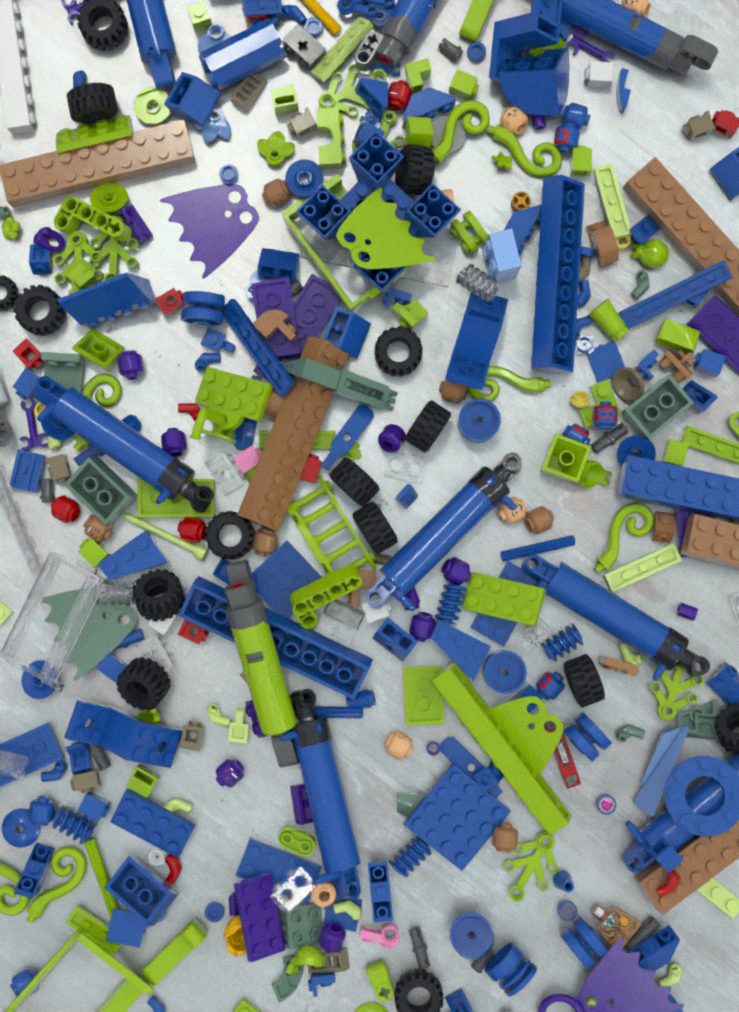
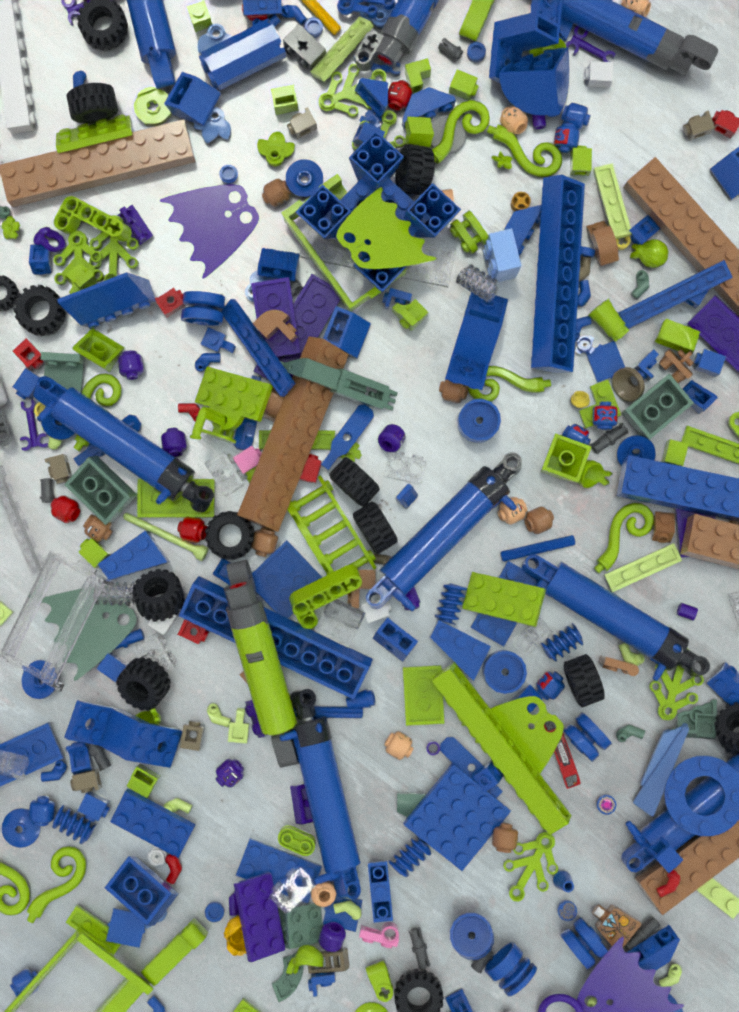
blue plate [9,449,46,493] -> none
blue slope [14,843,54,899] -> none
lime axle [84,838,120,918] -> none
lime dish [90,183,128,213] -> none
dark tan slope [230,73,268,112] -> none
lime arch [316,107,346,170] -> none
black tyre [375,326,423,377] -> none
black tyre [405,400,451,453] -> none
dark purple head [409,612,436,642] -> none
dark purple head [441,557,471,585] -> none
blue slope [616,68,631,114] -> none

